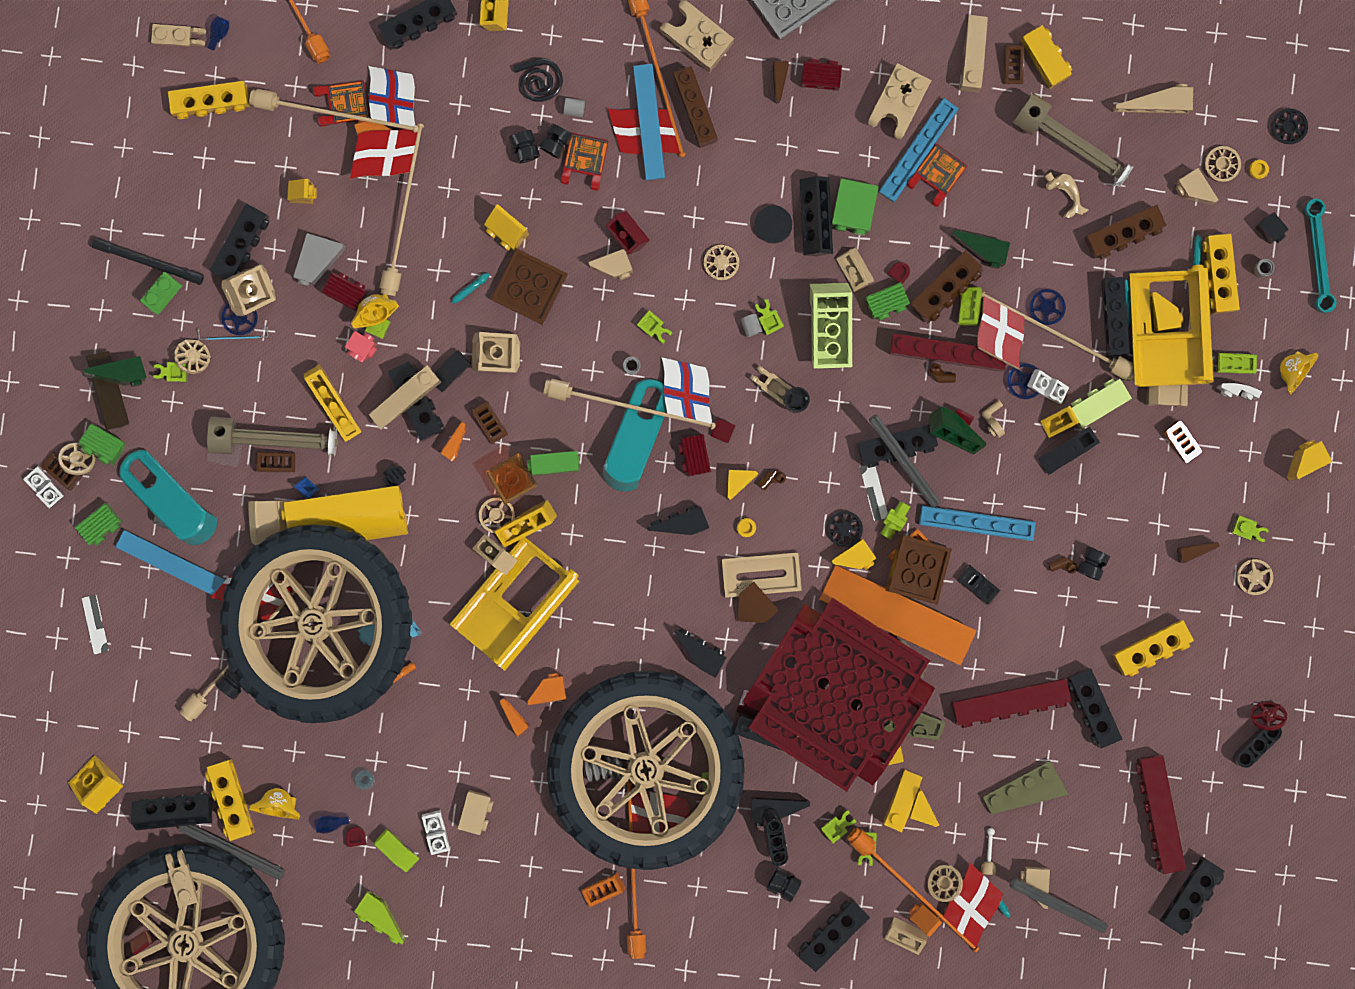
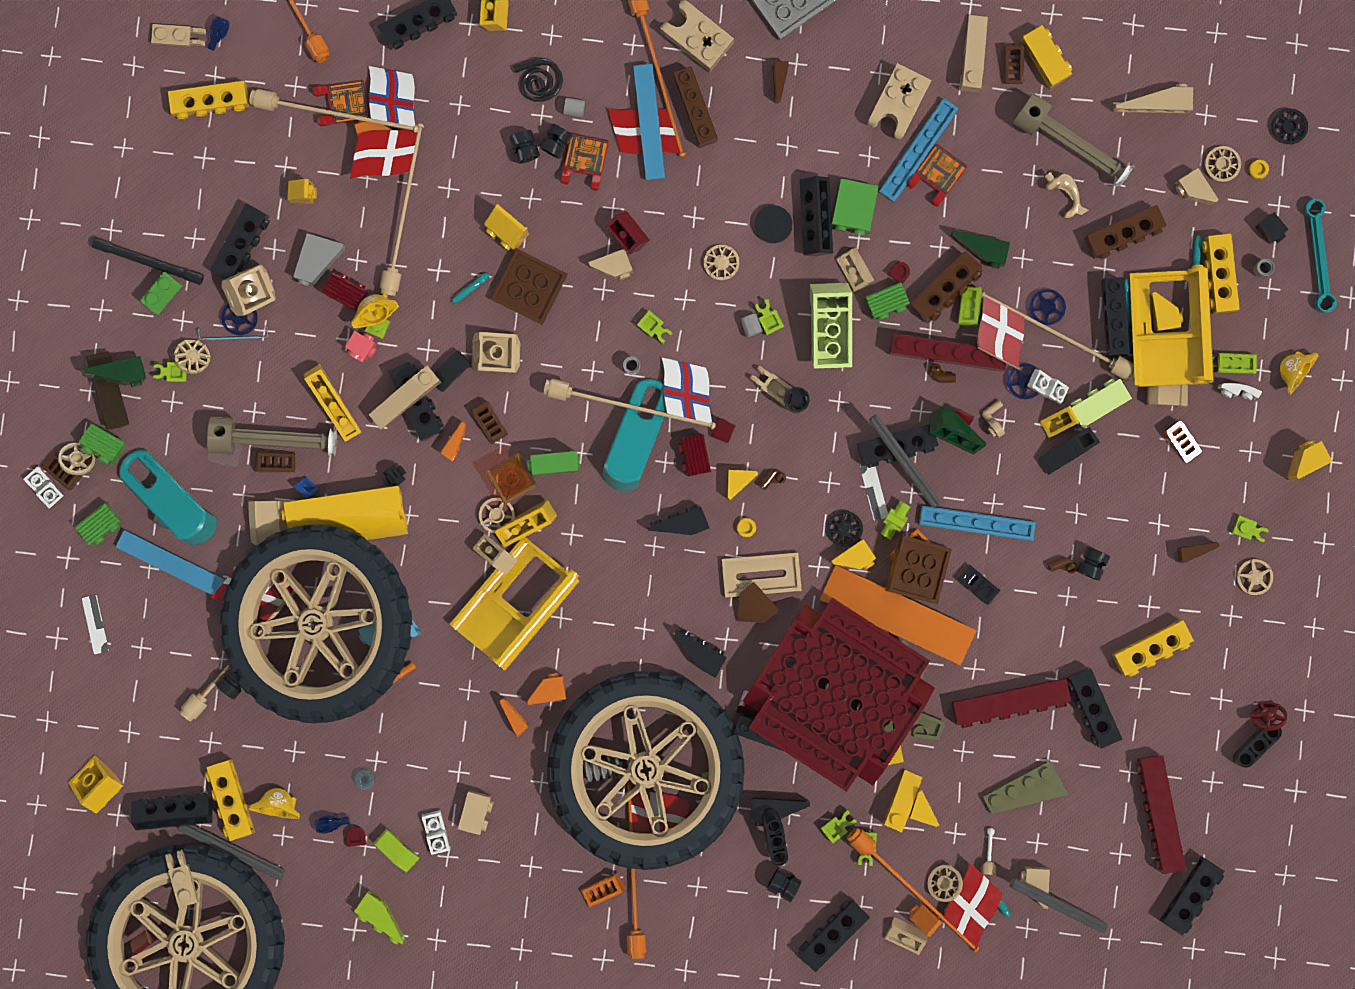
dark red brick [801,59,842,91] -> none

